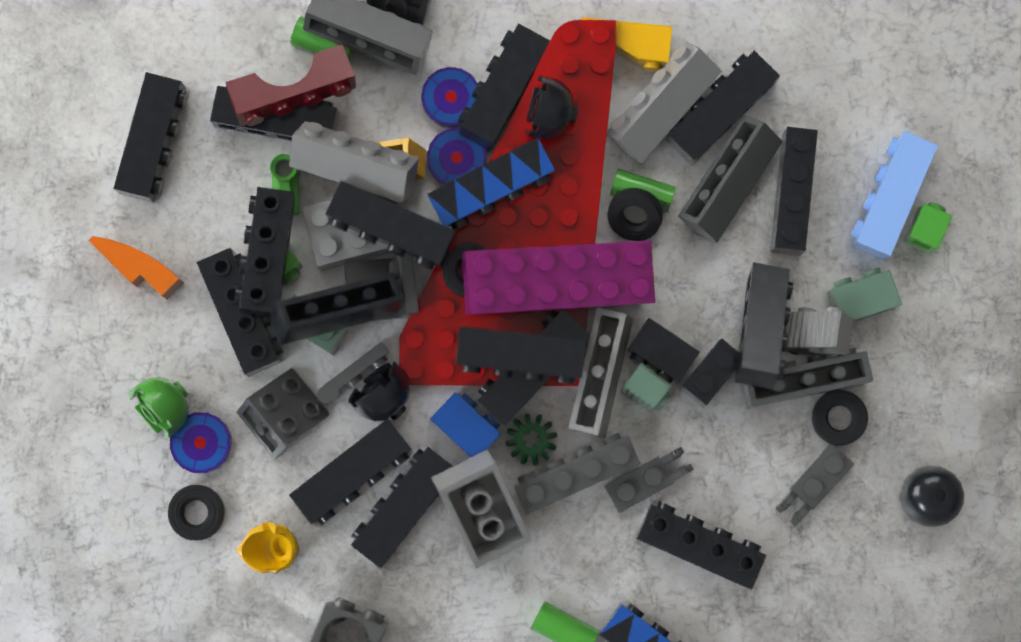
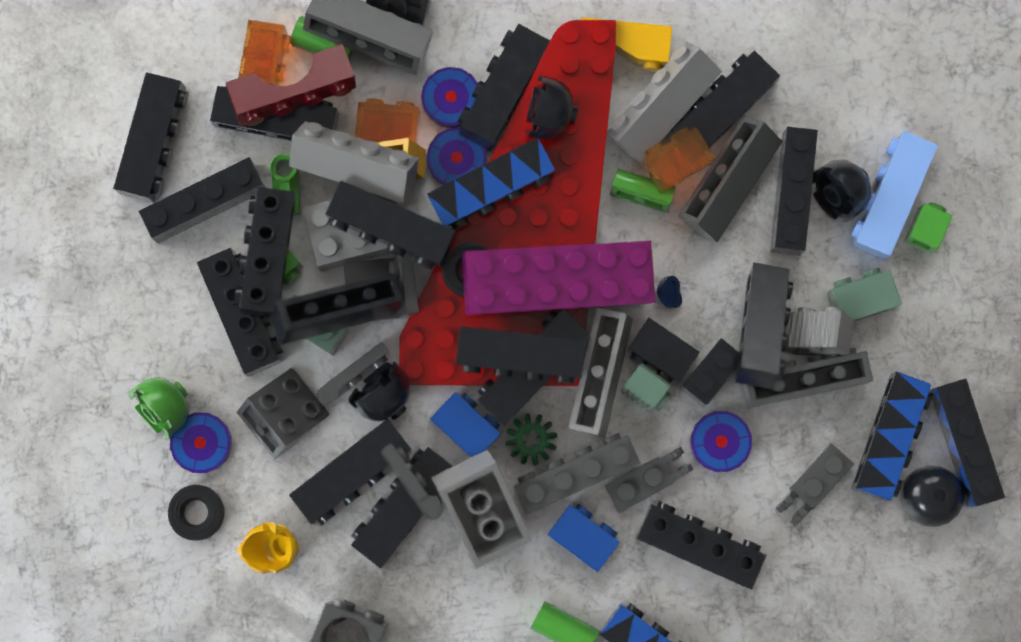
orange slope [89,236,184,299] -> none
black tyre [607,188,663,241] -> none
black tyre [812,390,868,446] -> none
none -> black brick [139,157,266,243]
none -> clear orange brick [238,20,291,86]
none -> clear orange brick [355,98,420,144]
none -> dark grey hinge [381,443,443,520]
none -> blue brick [547,504,620,572]
none -> clear orange brick [642,127,715,194]
none -> dark blue piece [657,276,682,309]
none -> tile [690,411,752,472]
none -> black cylinder [812,160,871,223]
none -> brick [851,371,933,502]
none -> black brick [929,378,1005,507]

